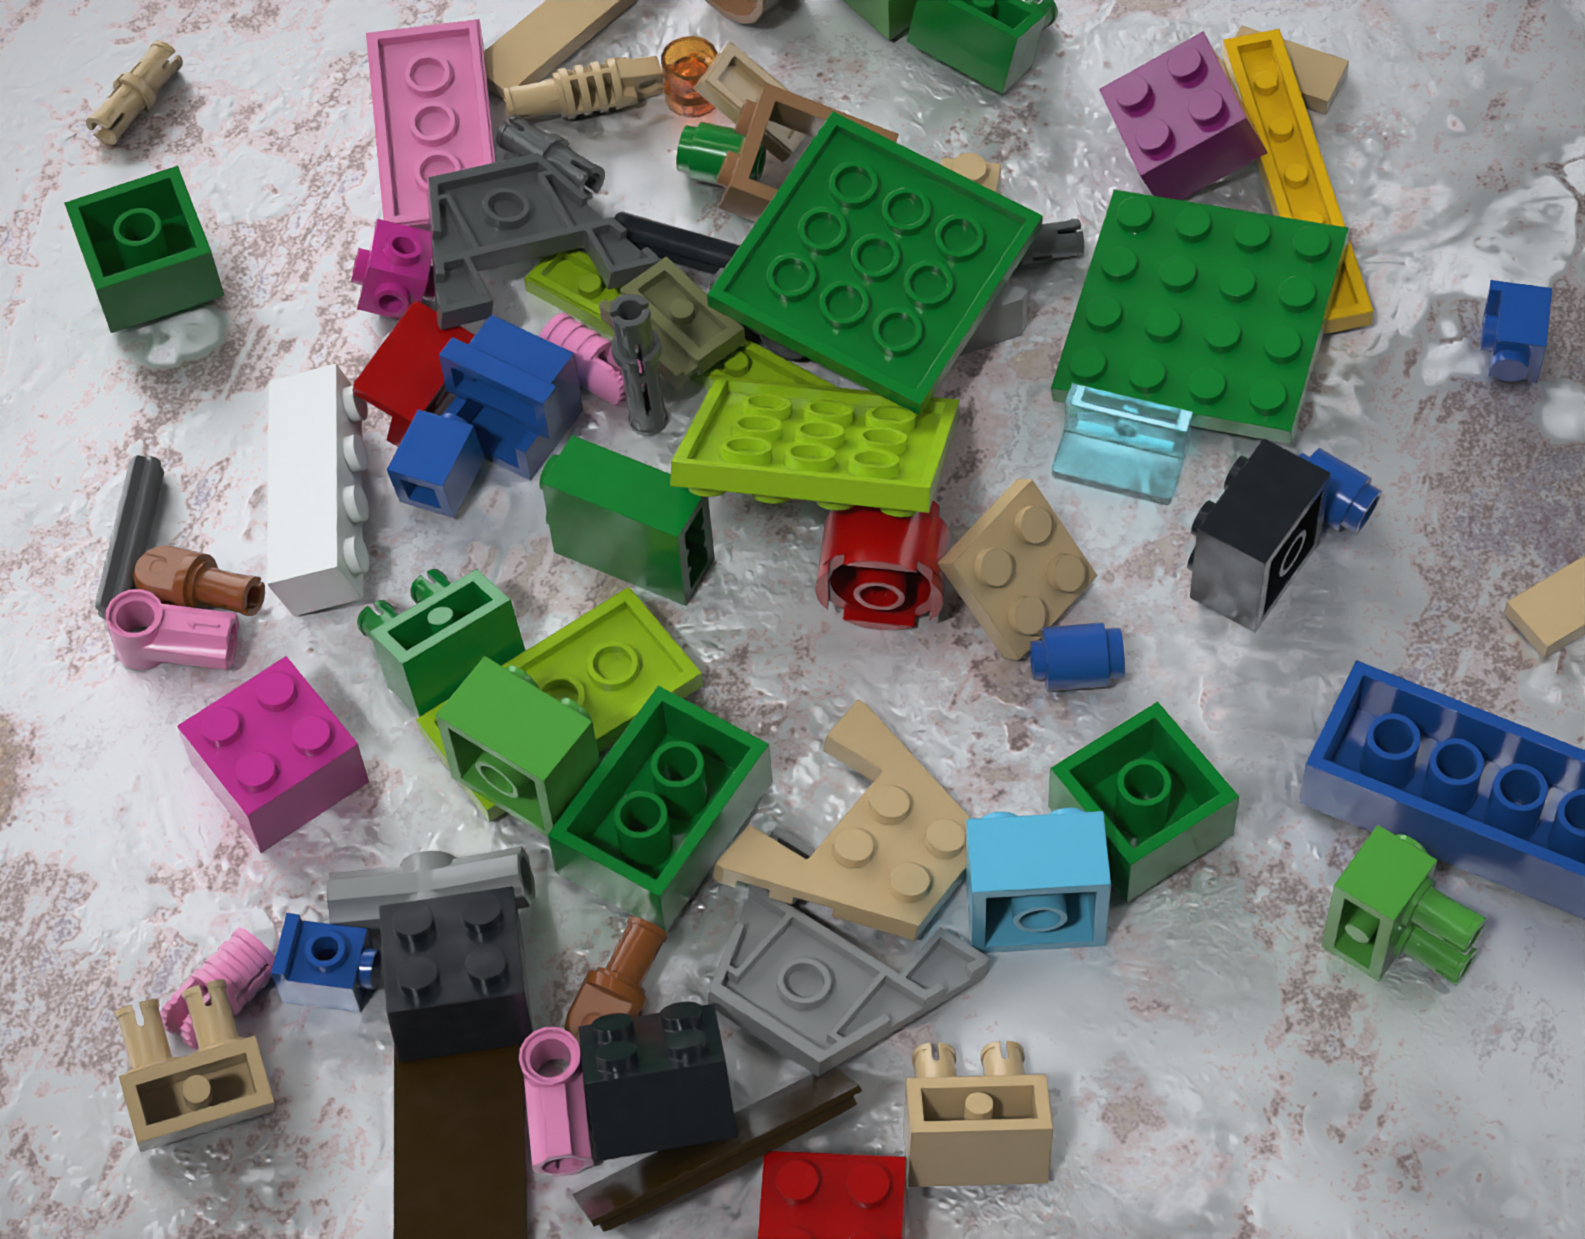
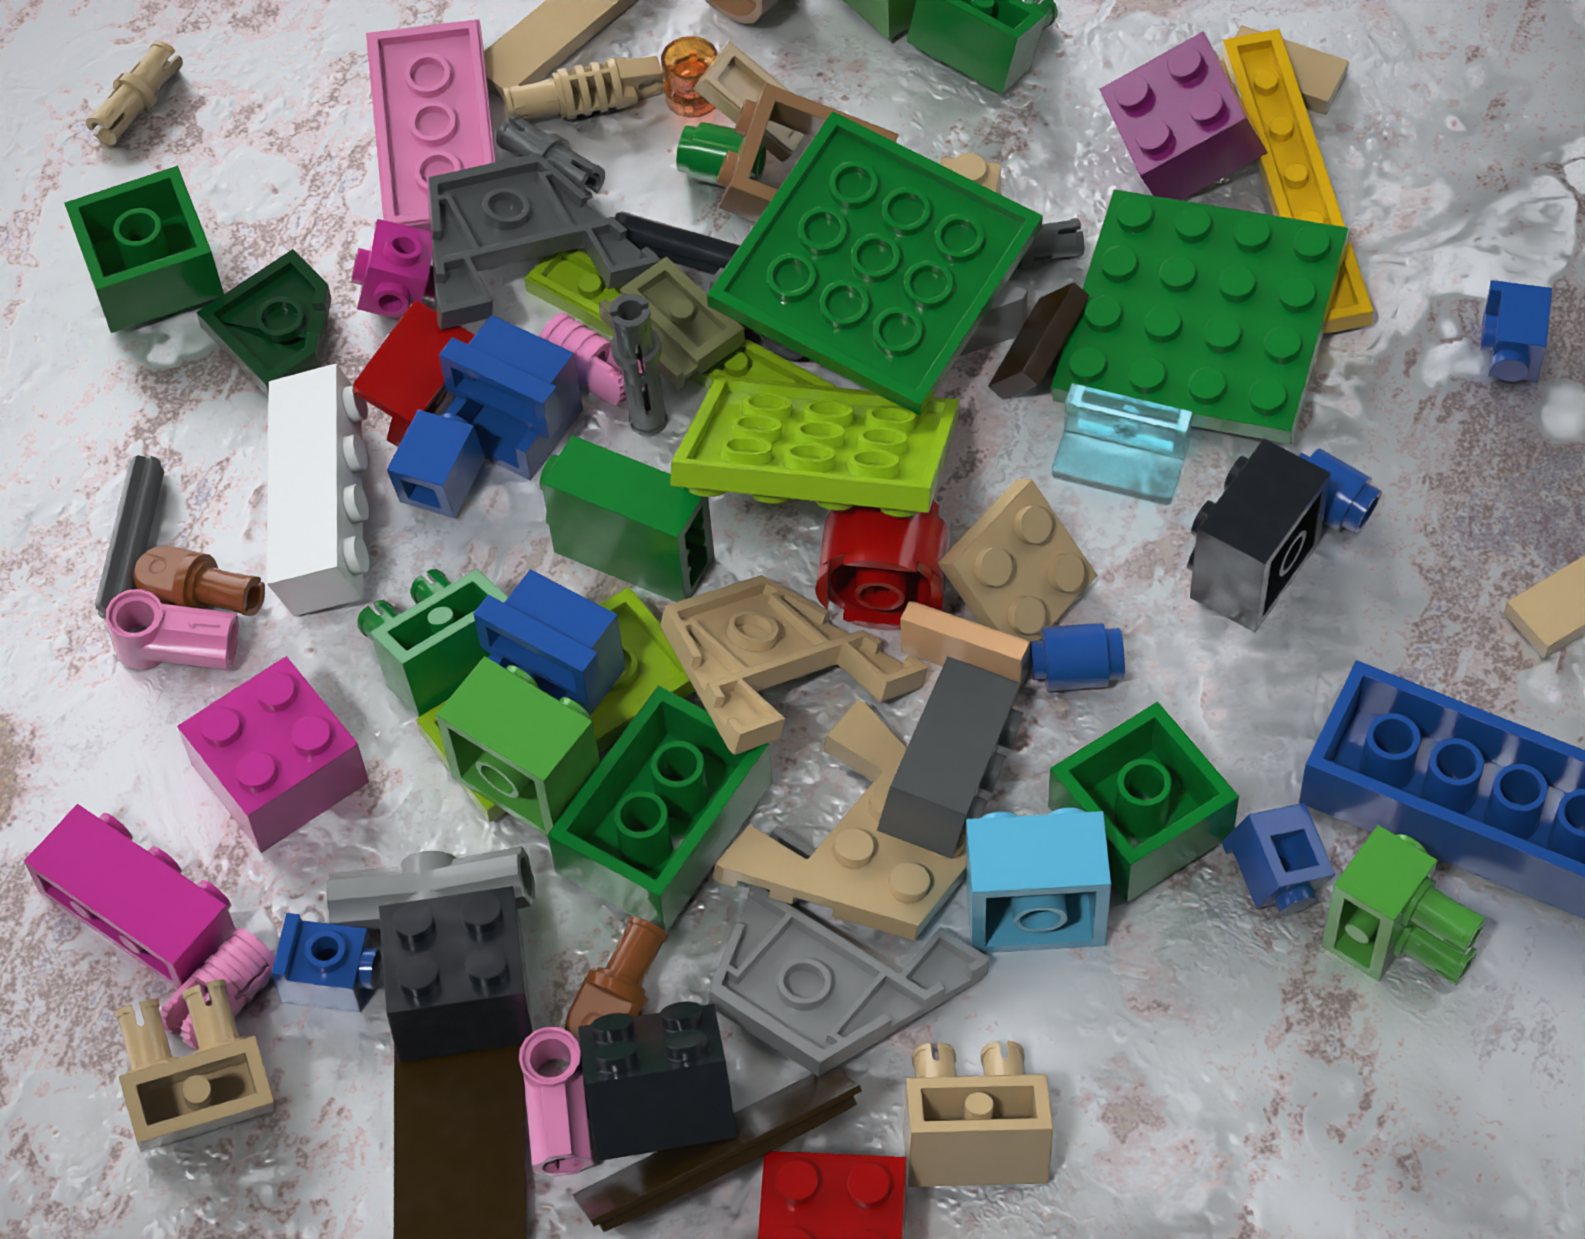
none -> dark pink brick [24,803,236,989]
none -> dark green plate [196,249,331,398]
none -> blue plate [473,569,626,716]
none -> tan wing [660,575,929,755]
none -> dark grey brick [877,656,1024,859]
none -> light nougat tile [900,601,1029,693]
none -> dark brown tile [988,282,1089,400]
none -> blue brick [1221,803,1336,916]

